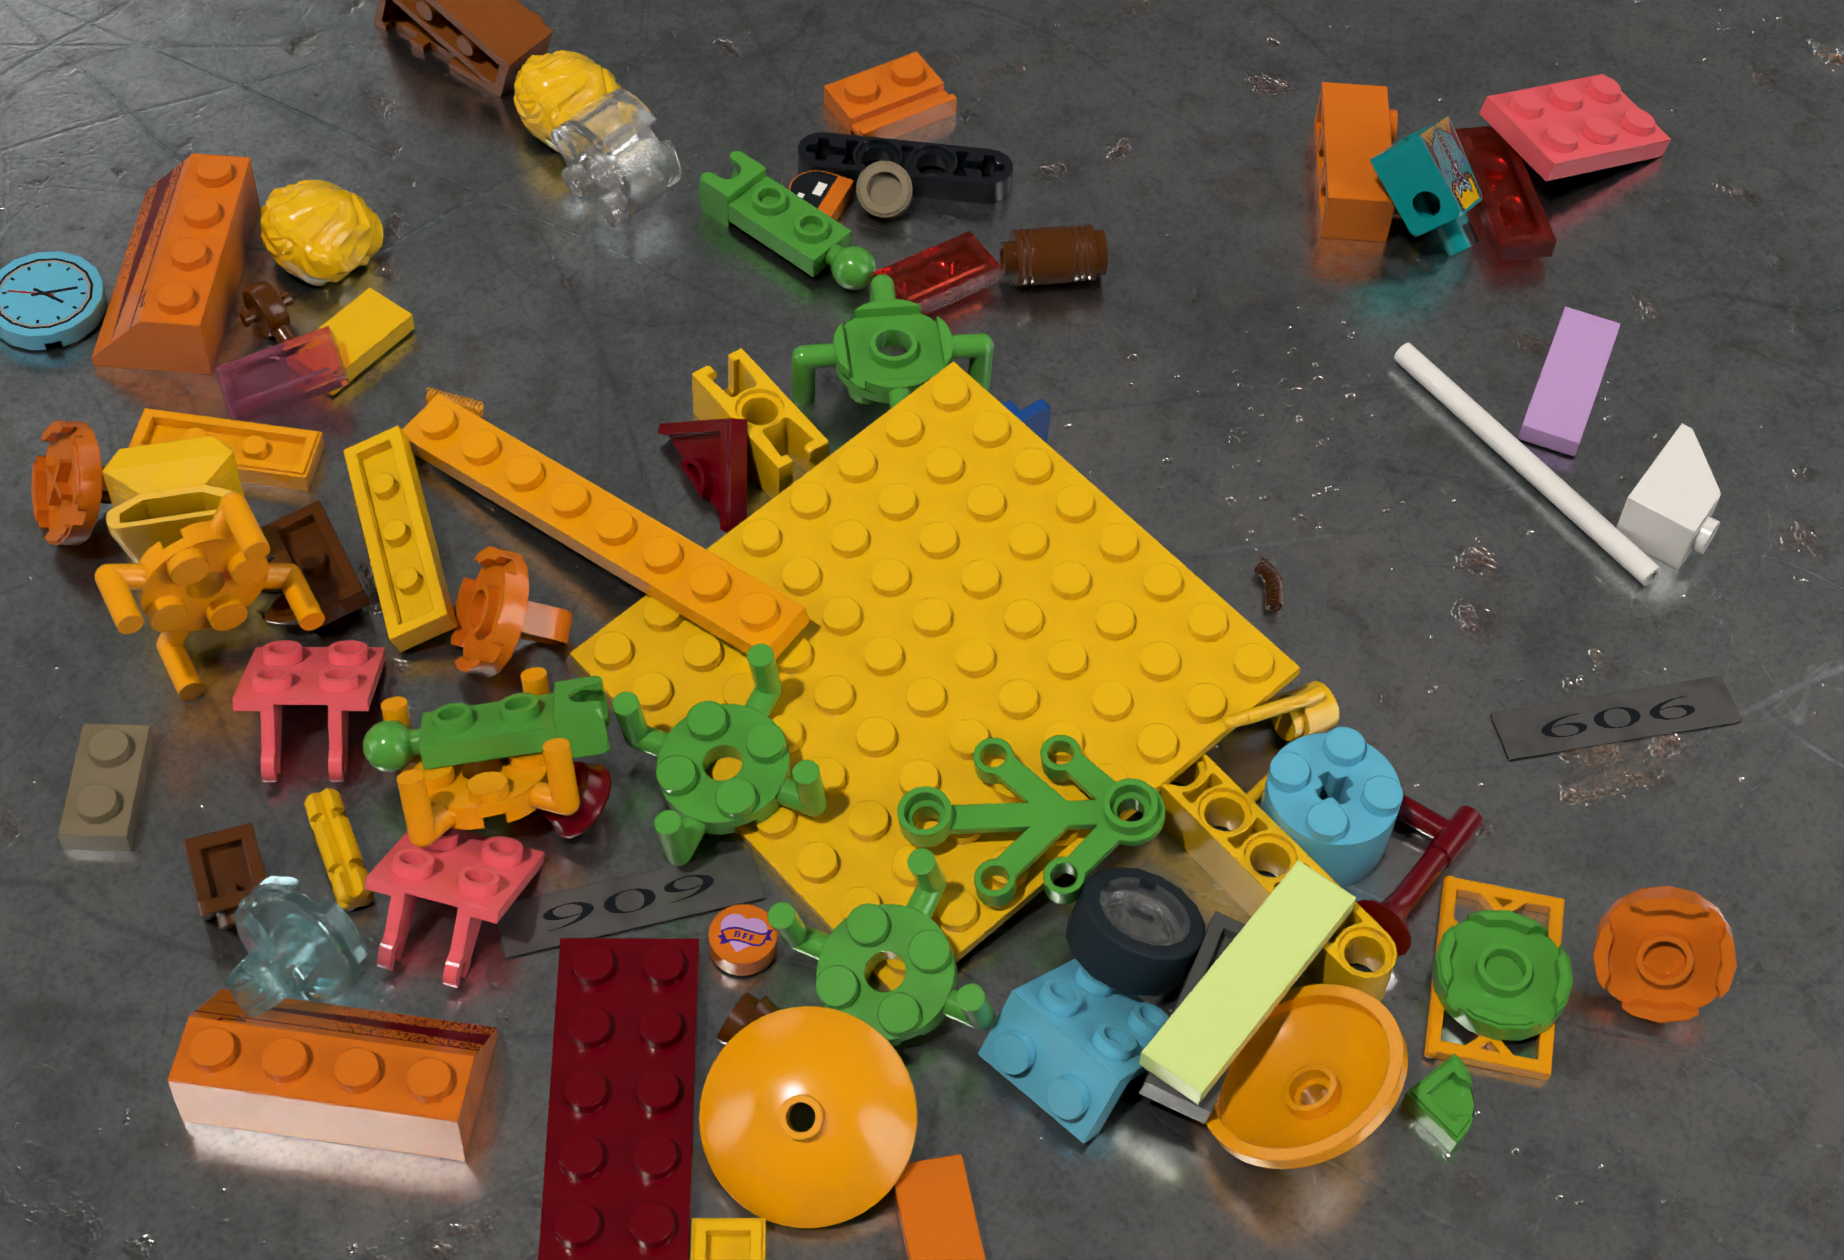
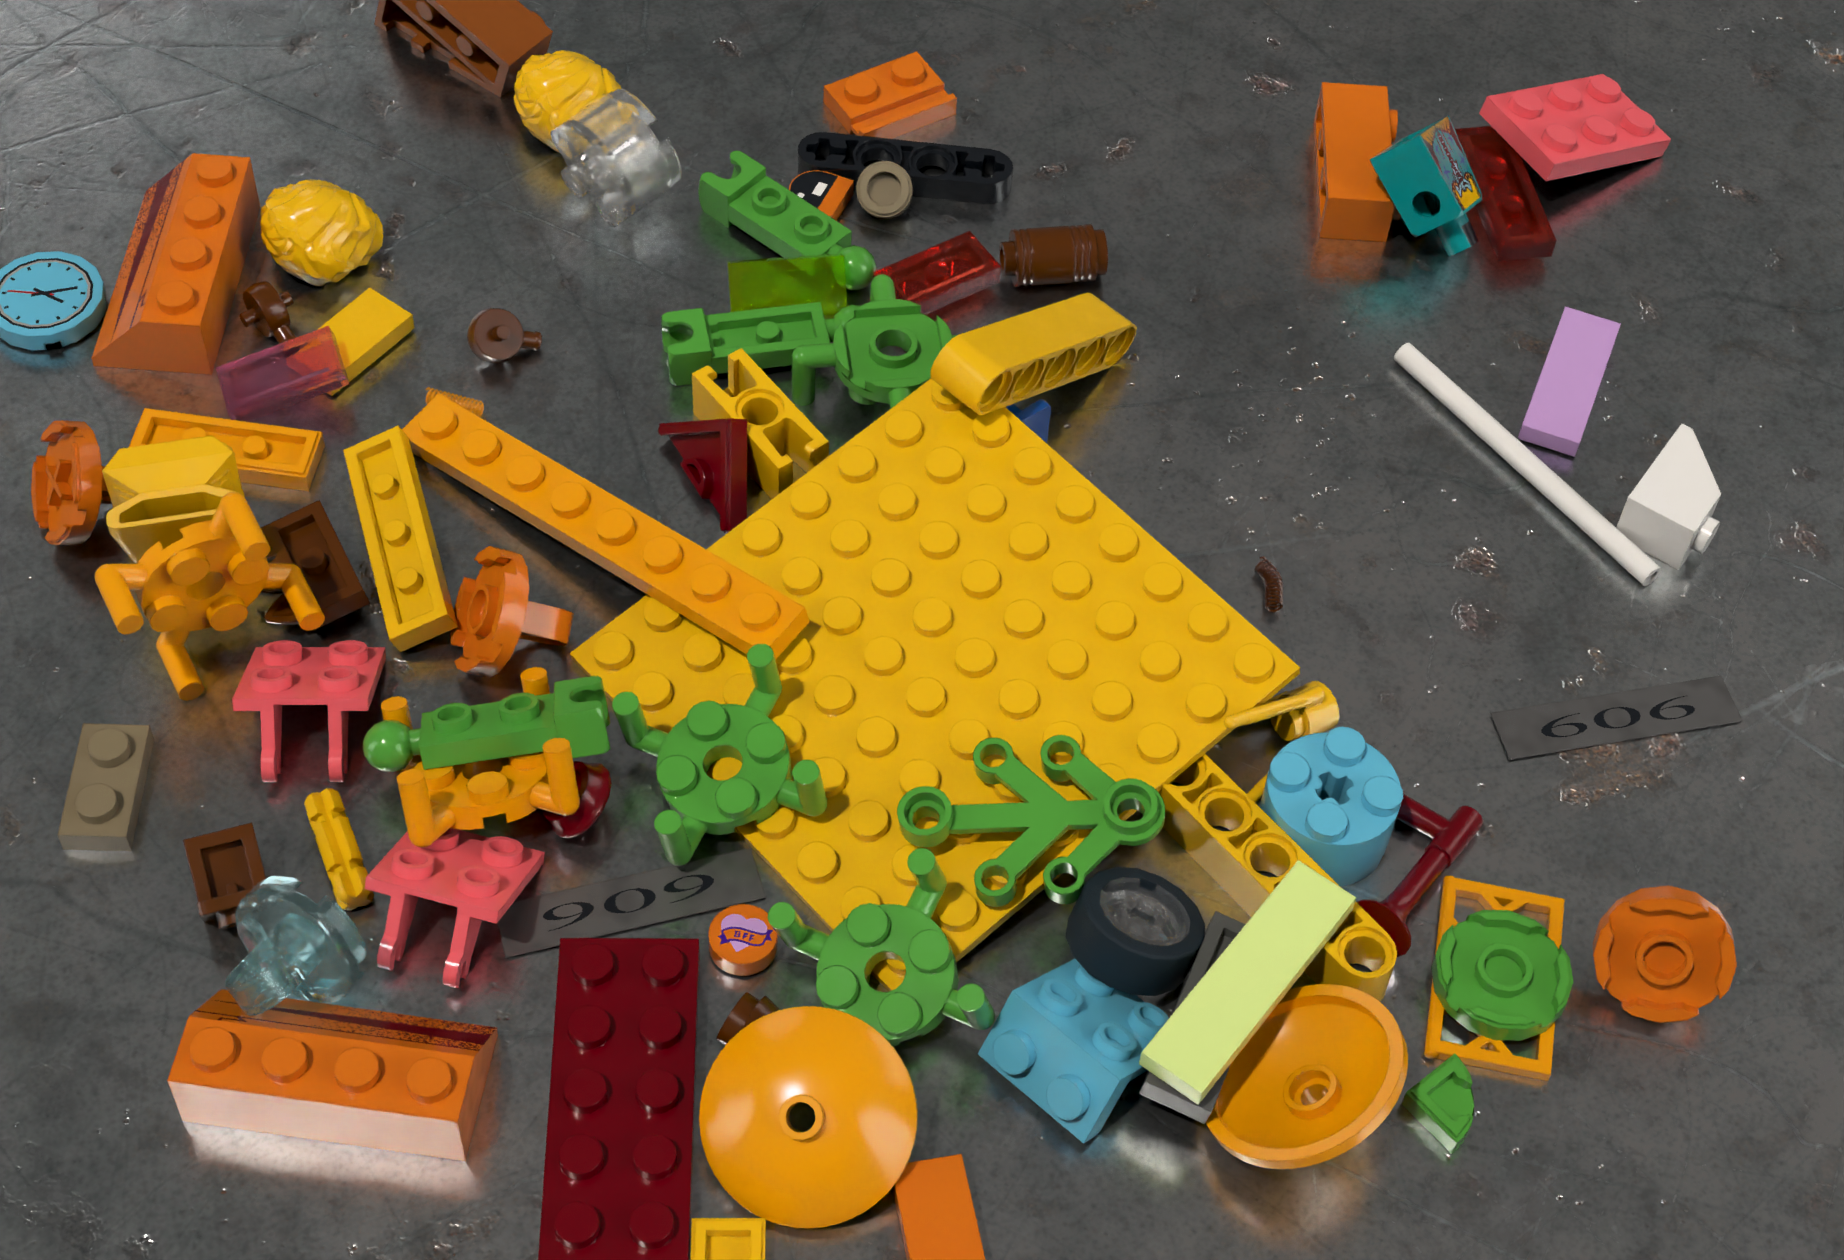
none -> reddish brown piece [467,308,542,364]
none -> bright green plate [661,302,860,386]
none -> clear neon green plate [726,253,847,315]
none -> yellow beam [930,293,1137,415]

